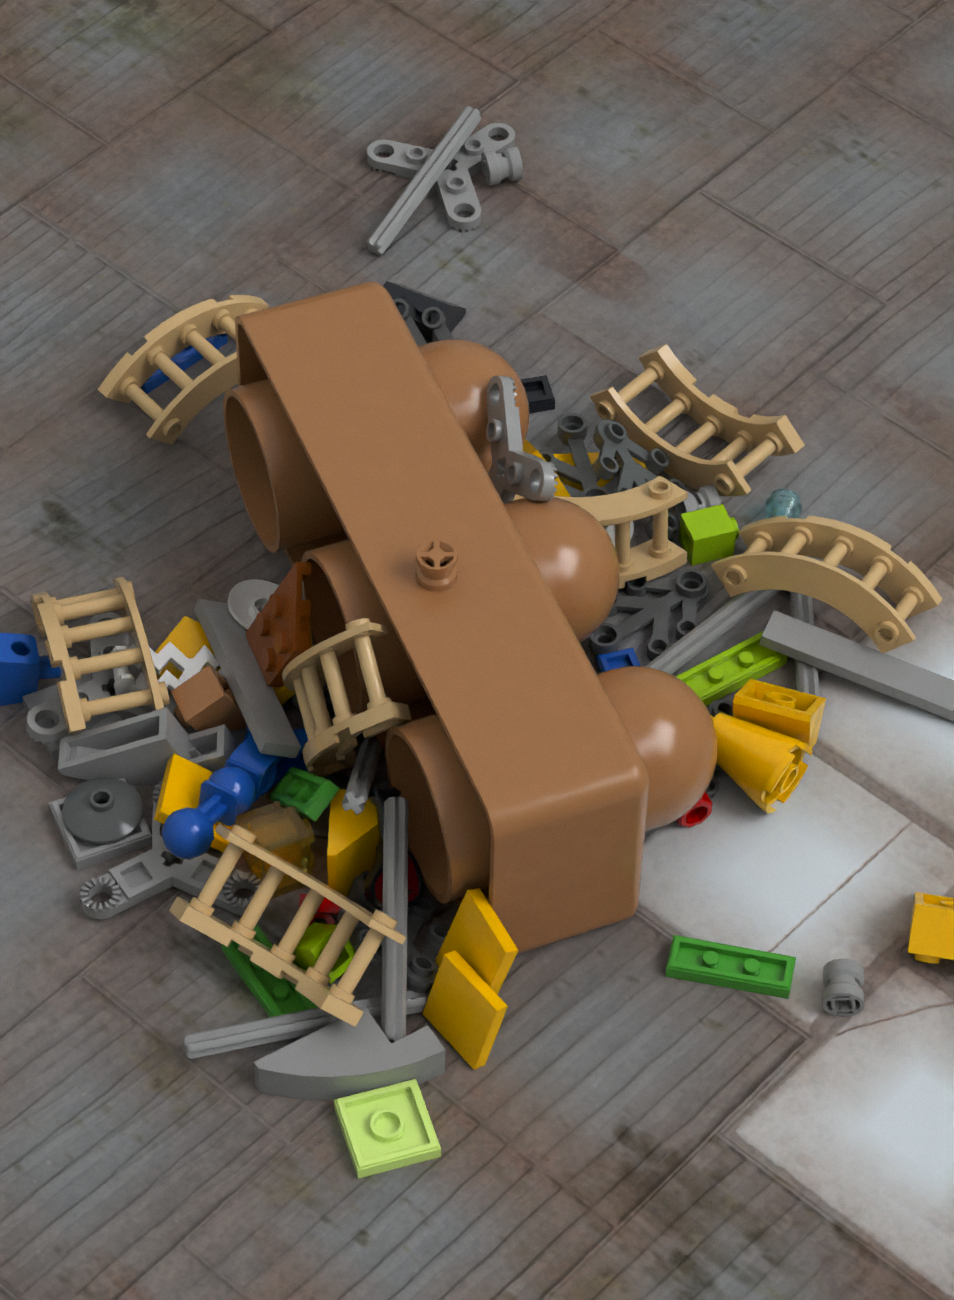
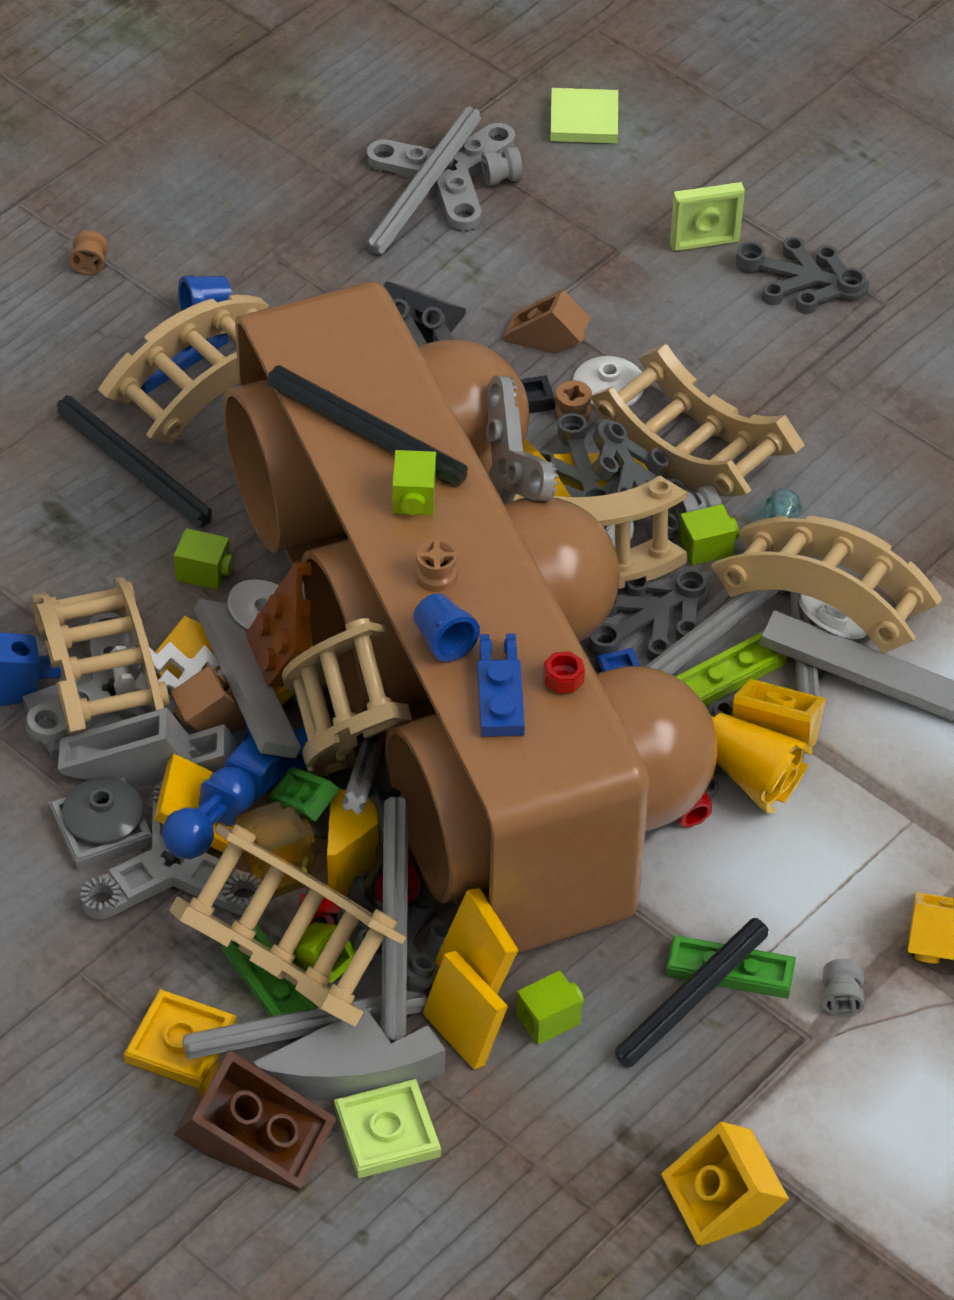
none -> black axle [57,395,212,527]
none -> medium nougat wheel [69,230,108,275]
none -> yellow tile [124,989,237,1088]
none -> reddish brown slope [173,1049,337,1191]
none -> lime brick [174,528,235,590]
none -> blue piece [178,275,232,311]
none -> black axle [268,365,468,486]
none -> lime brick [392,450,436,515]
none -> blue piece [413,594,480,662]
none -> blue hinge [477,633,525,737]
none -> medium nougat slope [503,289,591,353]
none -> lime brick [516,970,584,1045]
none -> red tile [543,651,585,694]
none -> yellowish green tile [550,88,618,144]
none -> medium nougat wheel [555,380,592,421]
none -> white dish [573,356,644,408]
none -> black axle [615,918,769,1068]
none -> yellow slope [661,1121,789,1246]
none -> yellowish green tile [670,182,745,251]
none -> dark grey plant [736,237,869,314]
none -> white dish [799,594,867,639]

